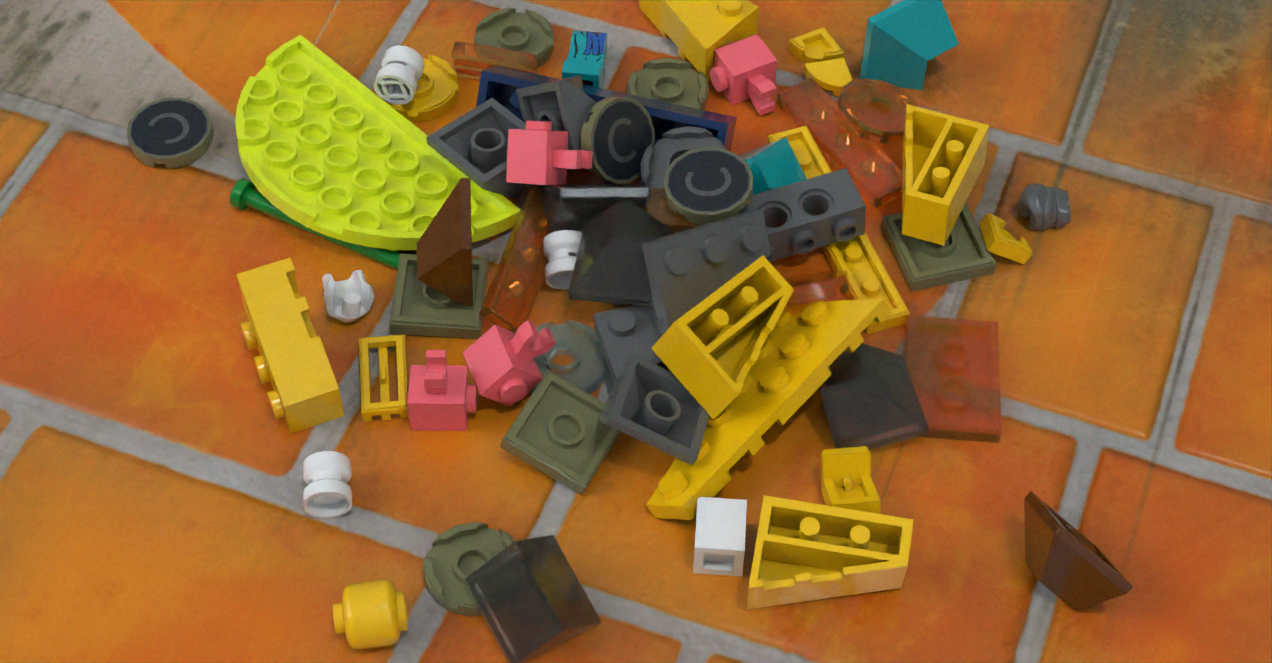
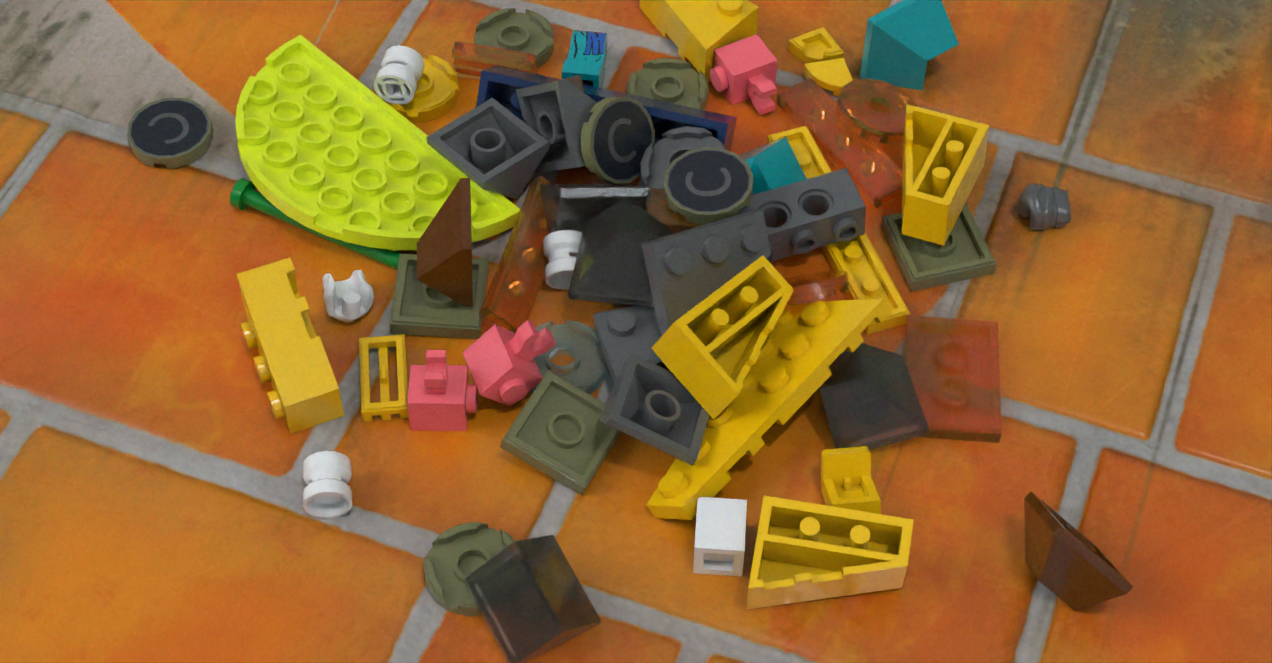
yellow head [333,580,408,650] -> none
coral brick [506,120,593,185] -> none
yellow tile [979,213,1033,264] -> none

